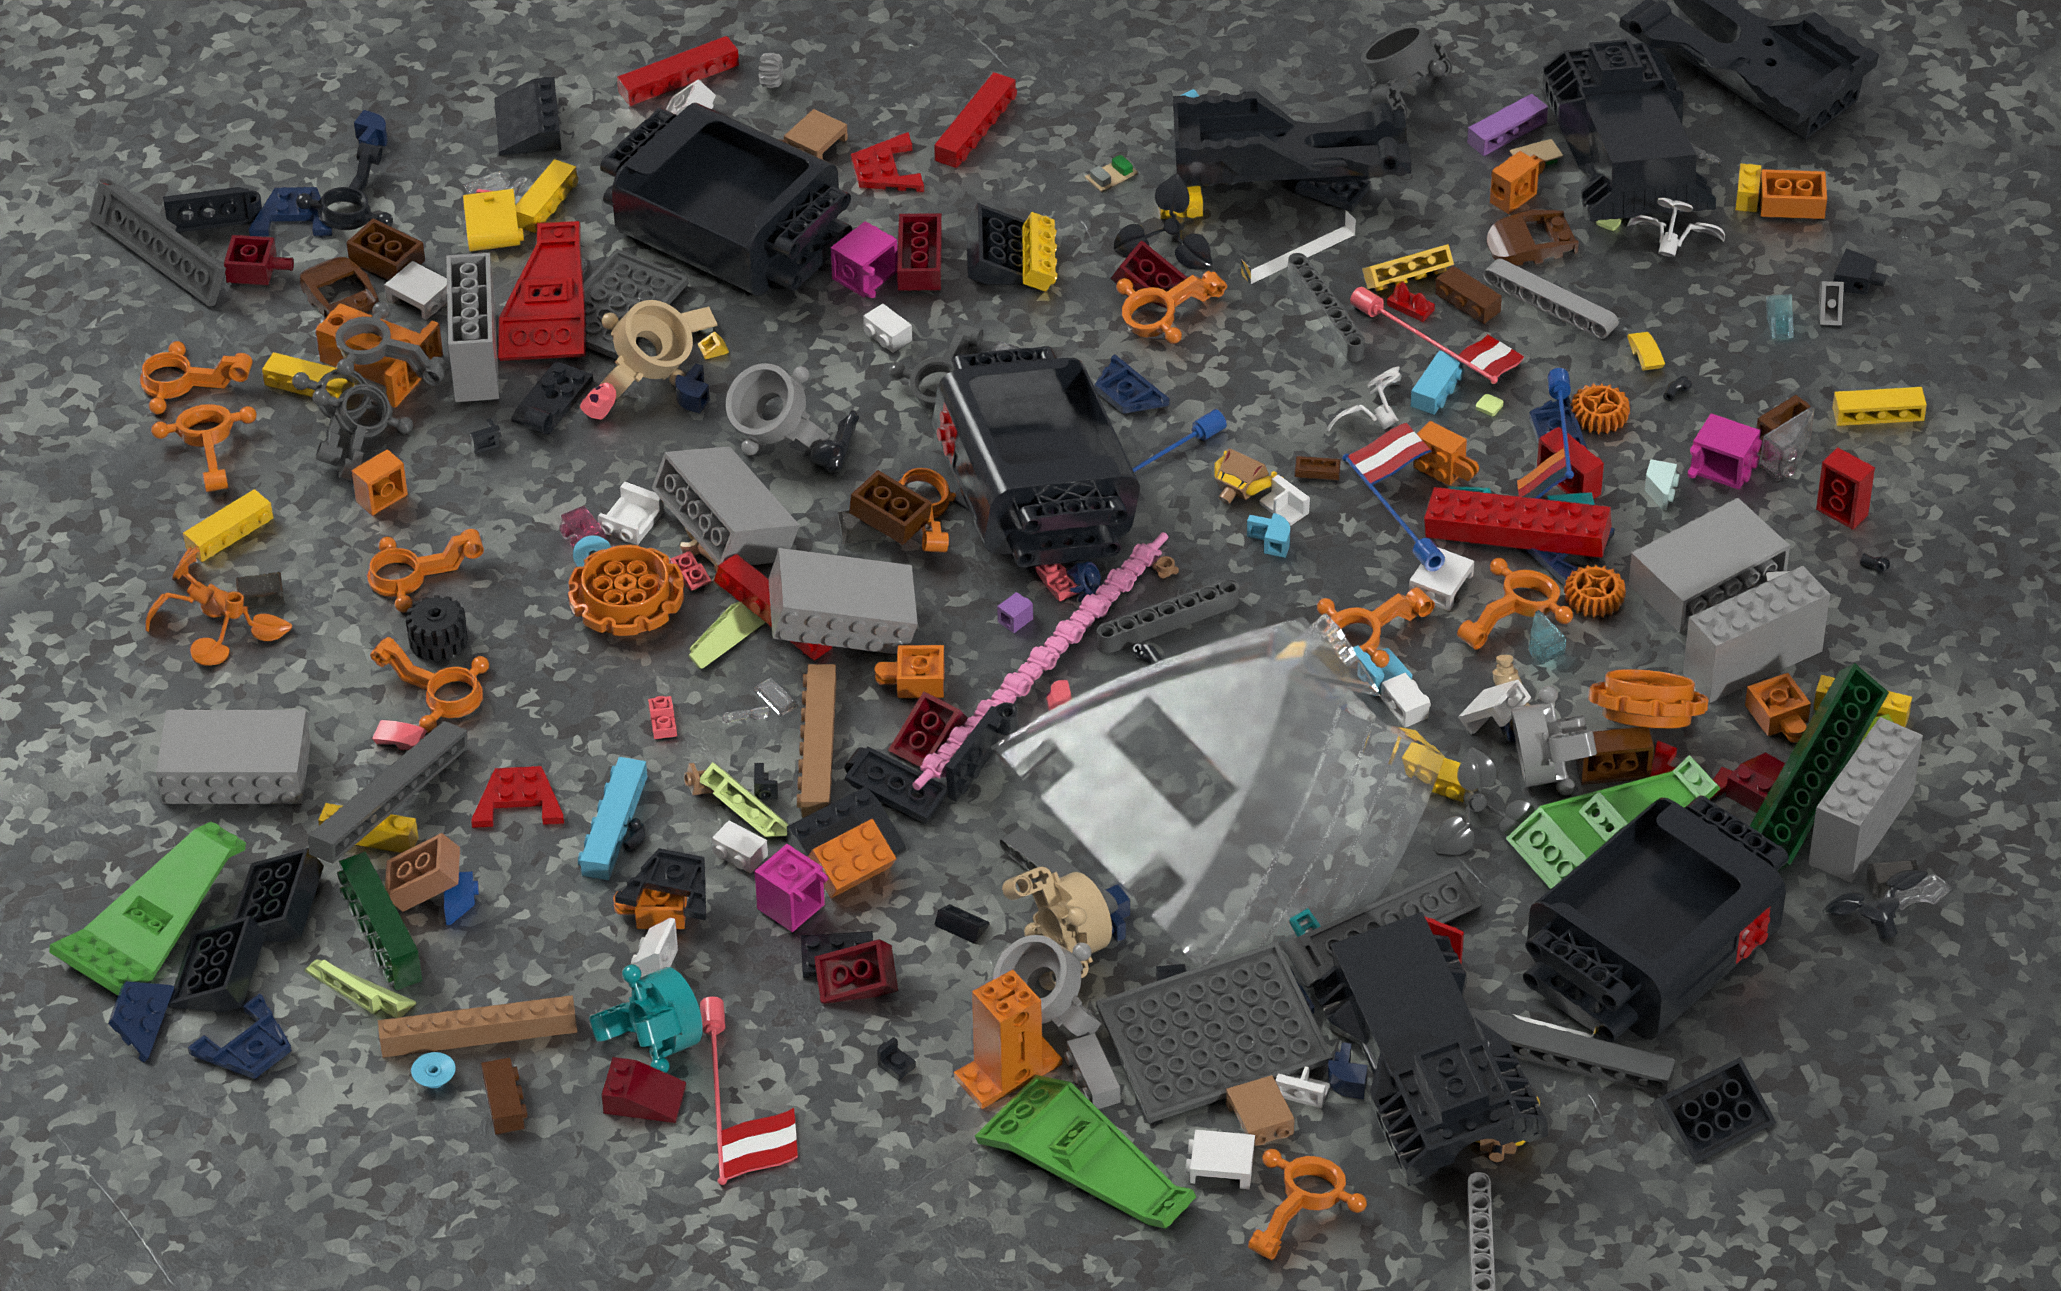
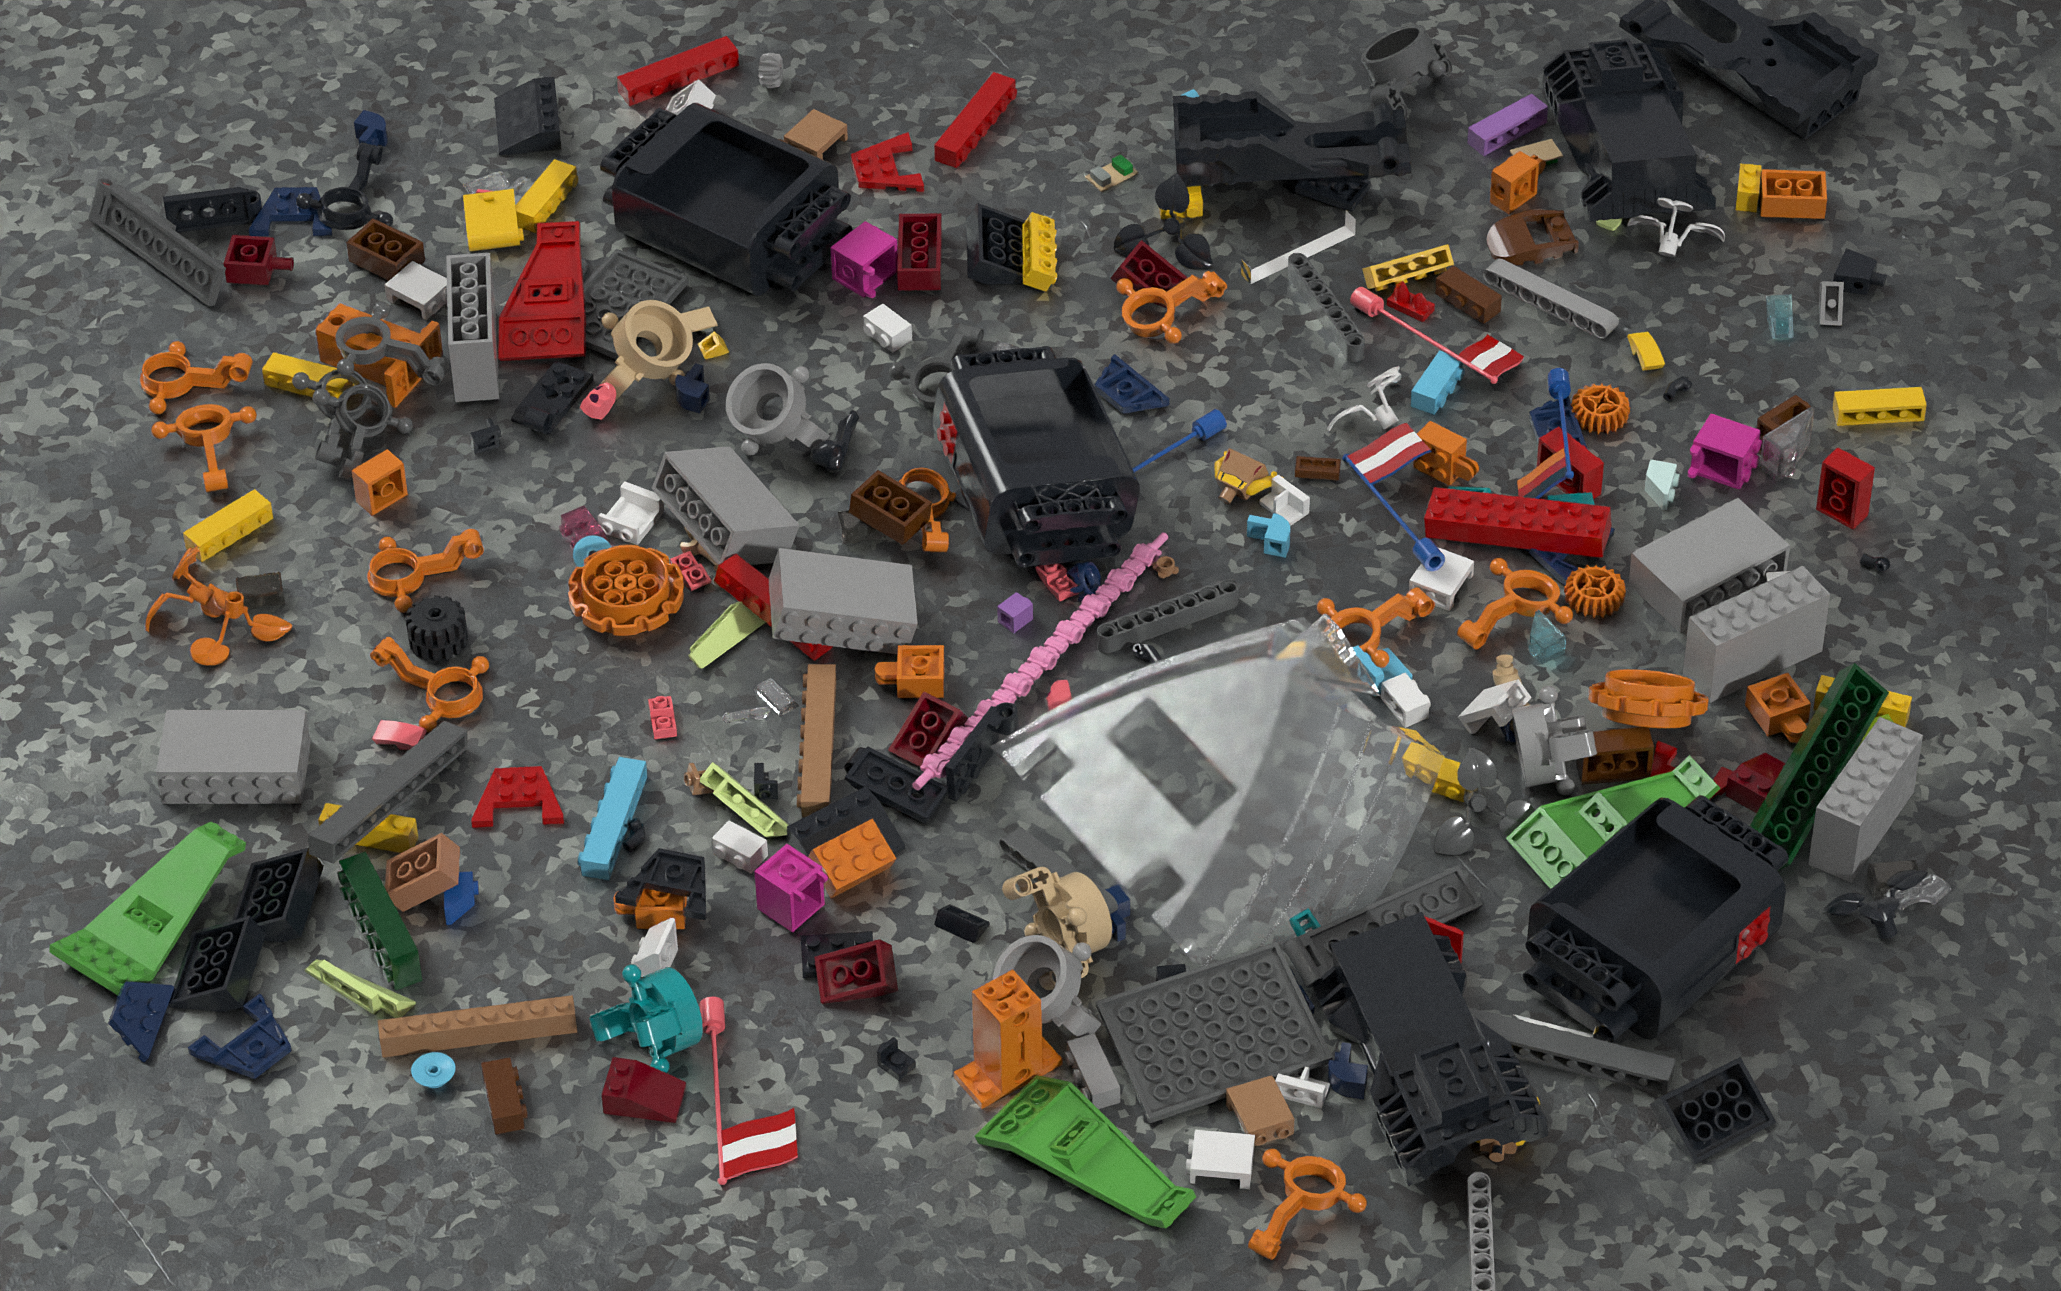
reddish brown slope [300,257,379,317] -> none
yellowish green piece [1476,394,1503,416] -> none

